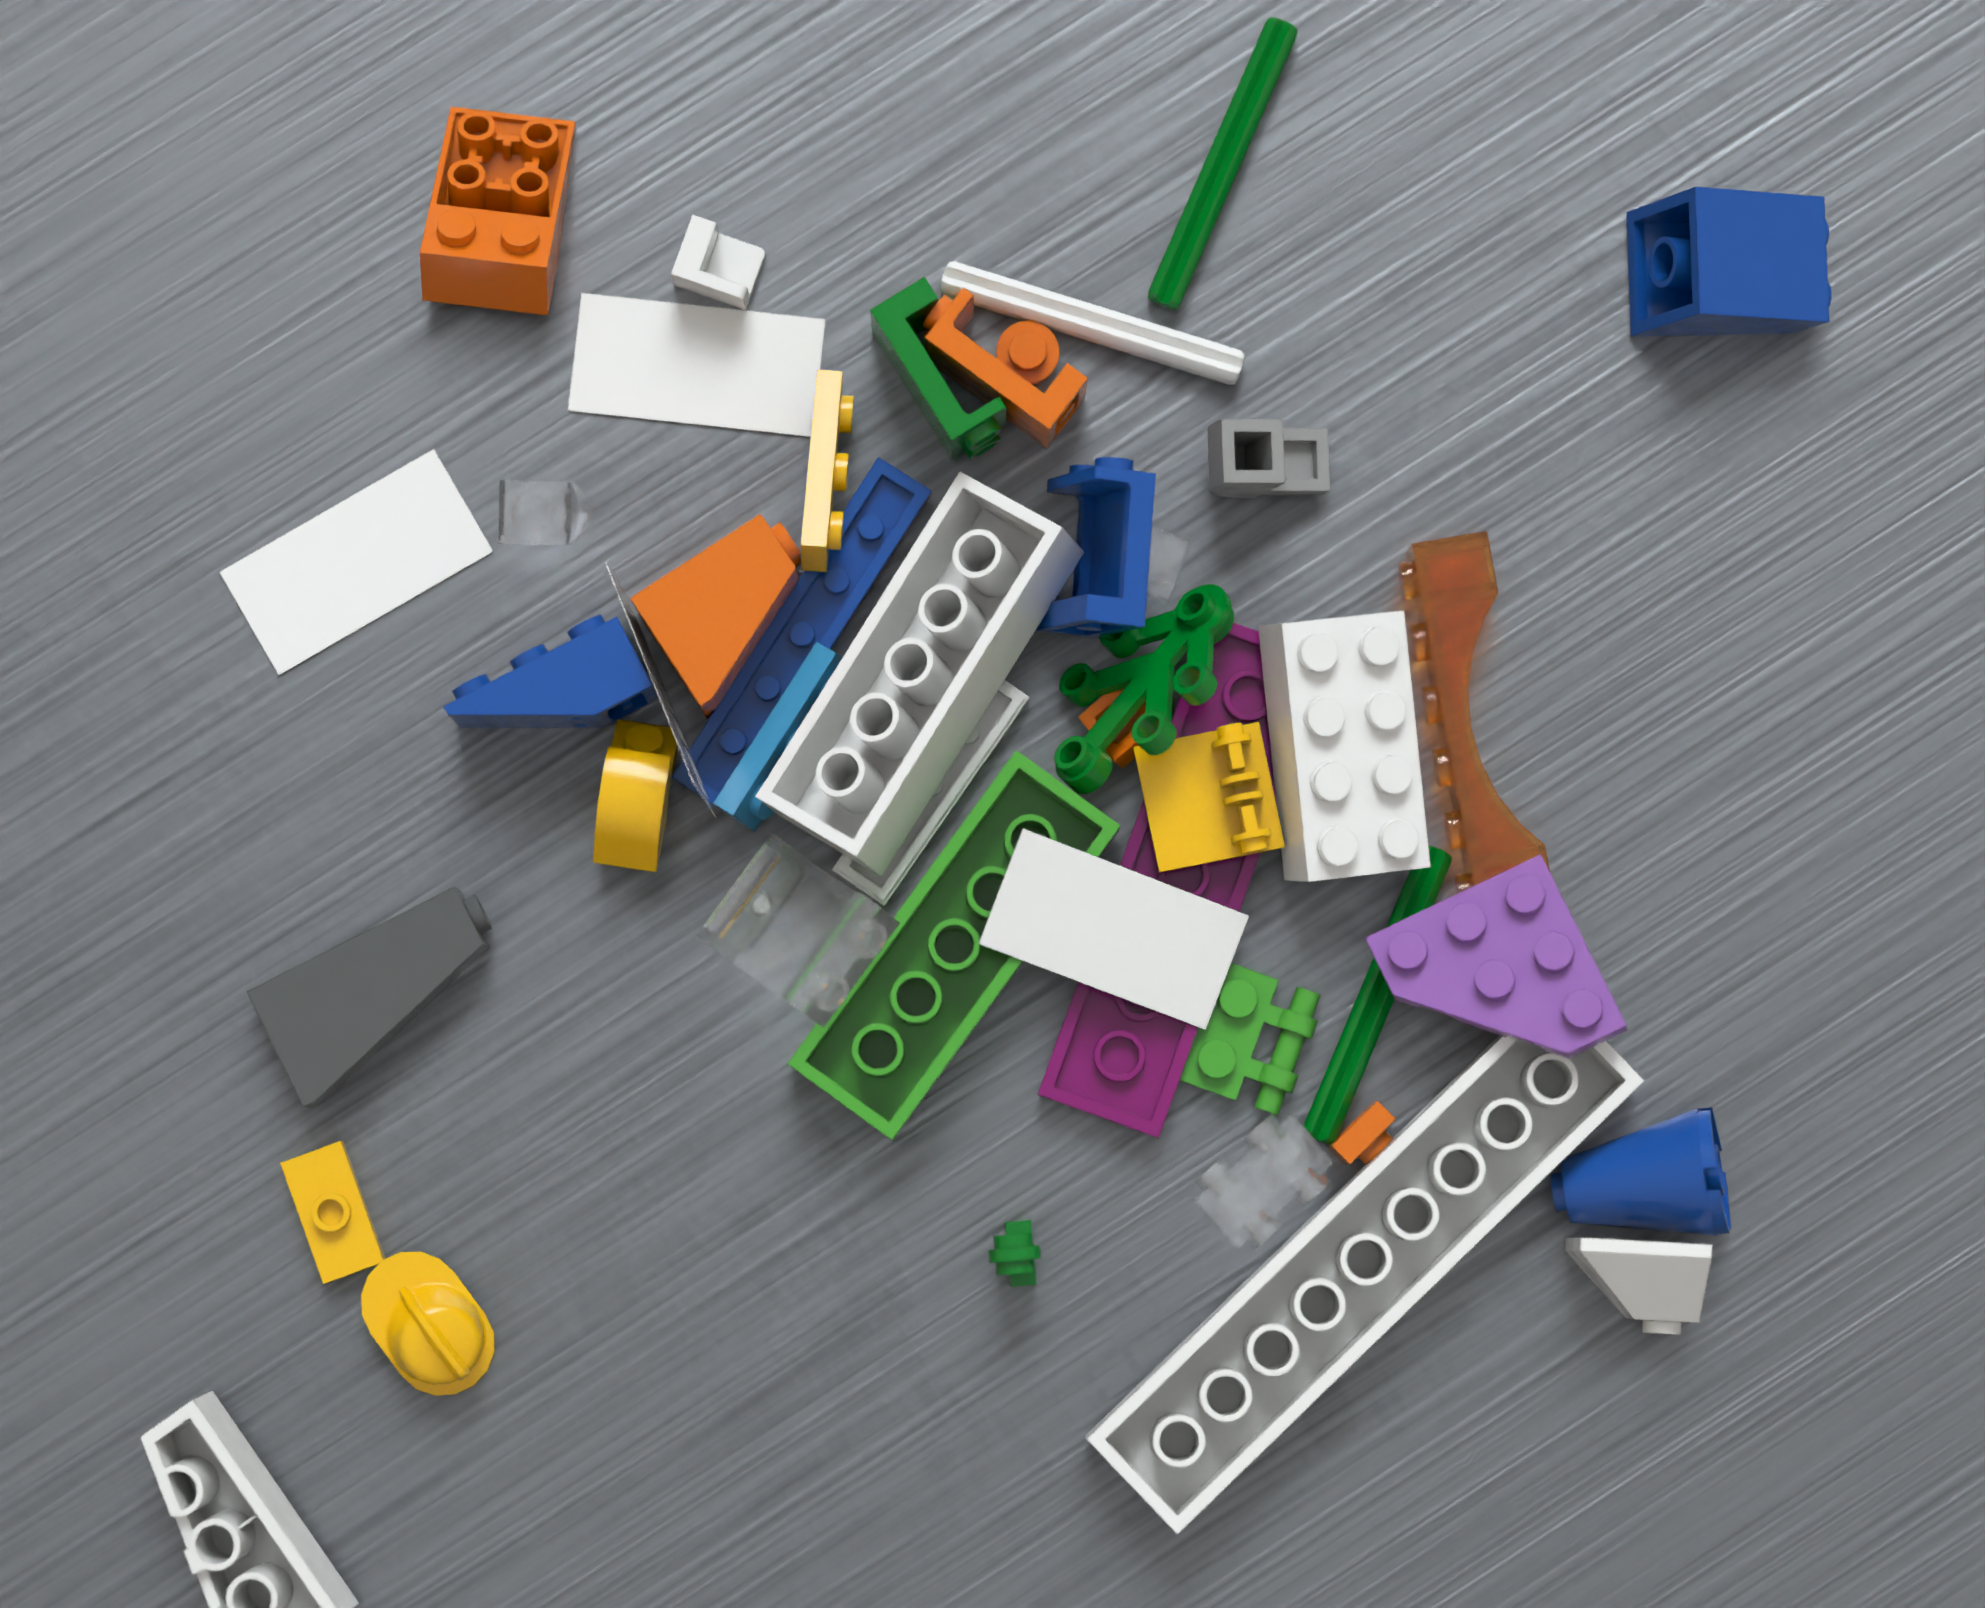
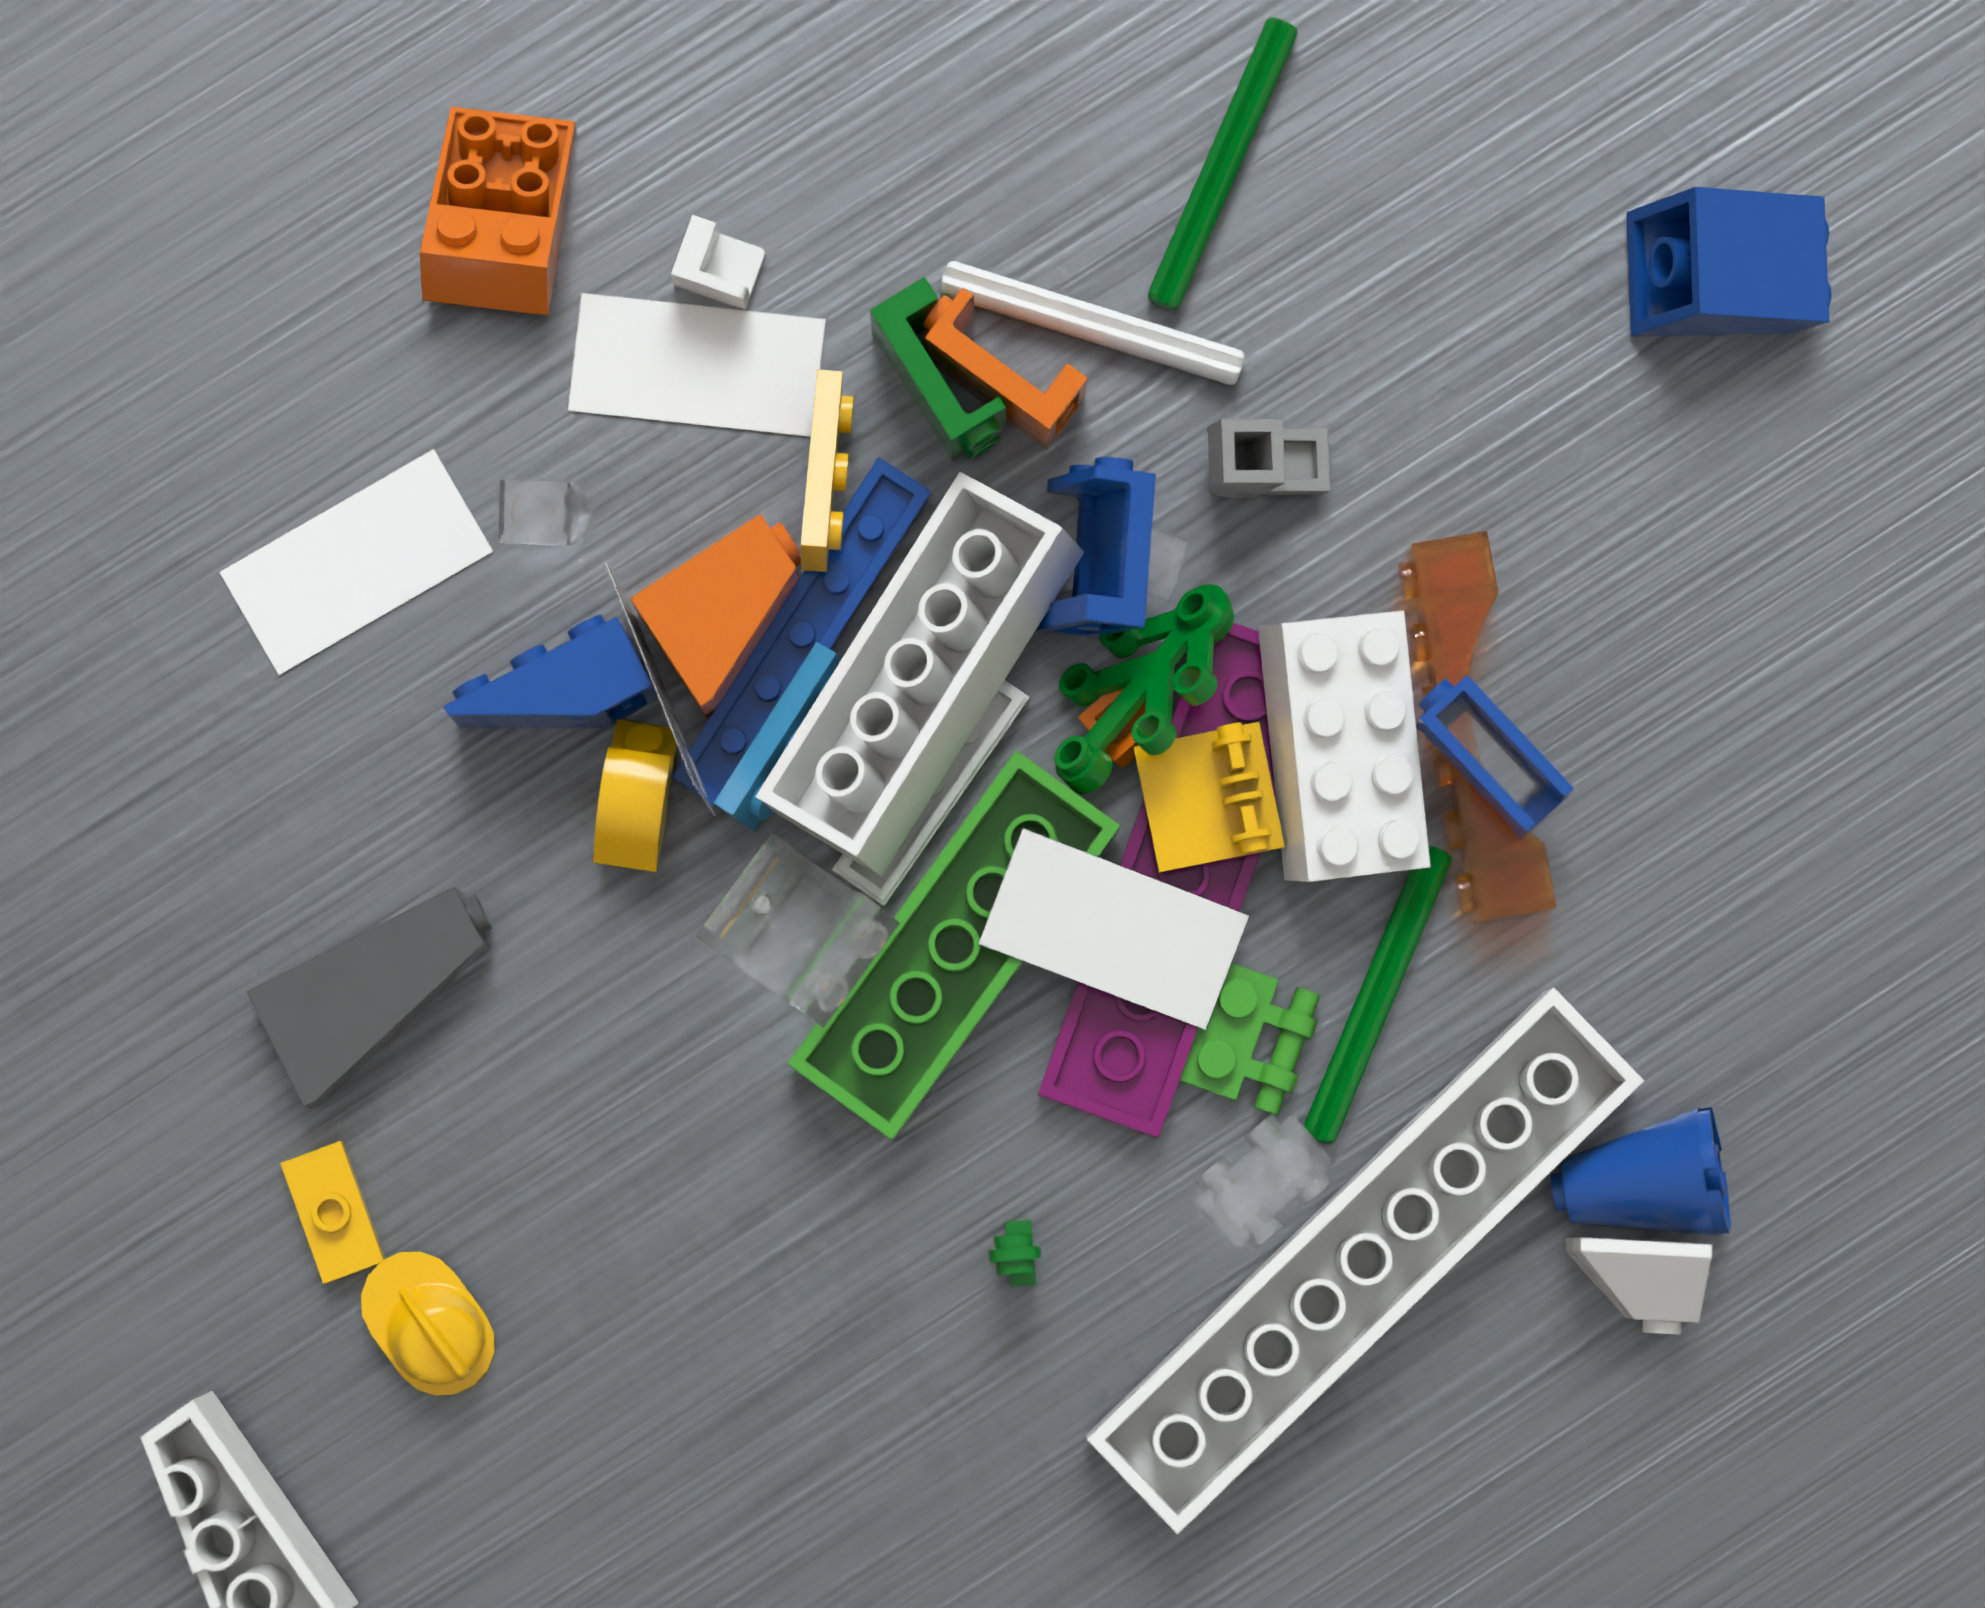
orange plate [996,321,1059,384] -> none
orange plate [1327,1101,1395,1165] -> none
medium lavender plate [1365,854,1627,1058] -> none
none -> blue window [1416,675,1574,841]

